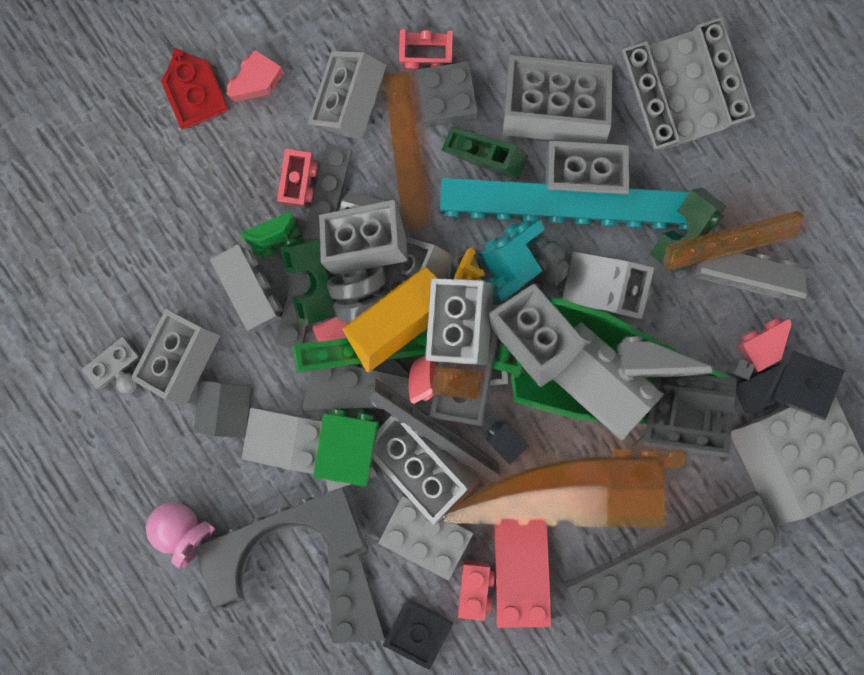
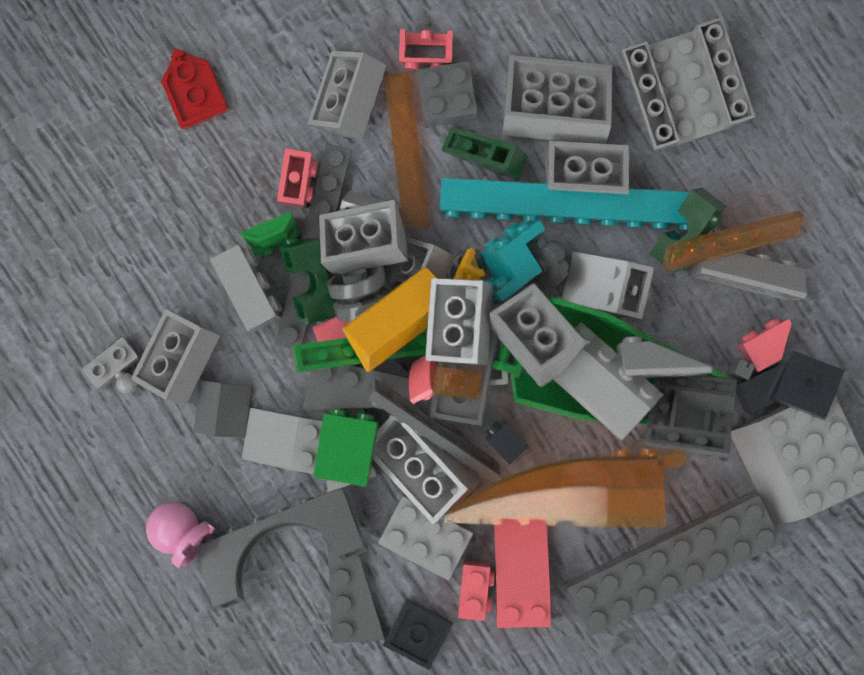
coral slope [226,50,284,102] -> none

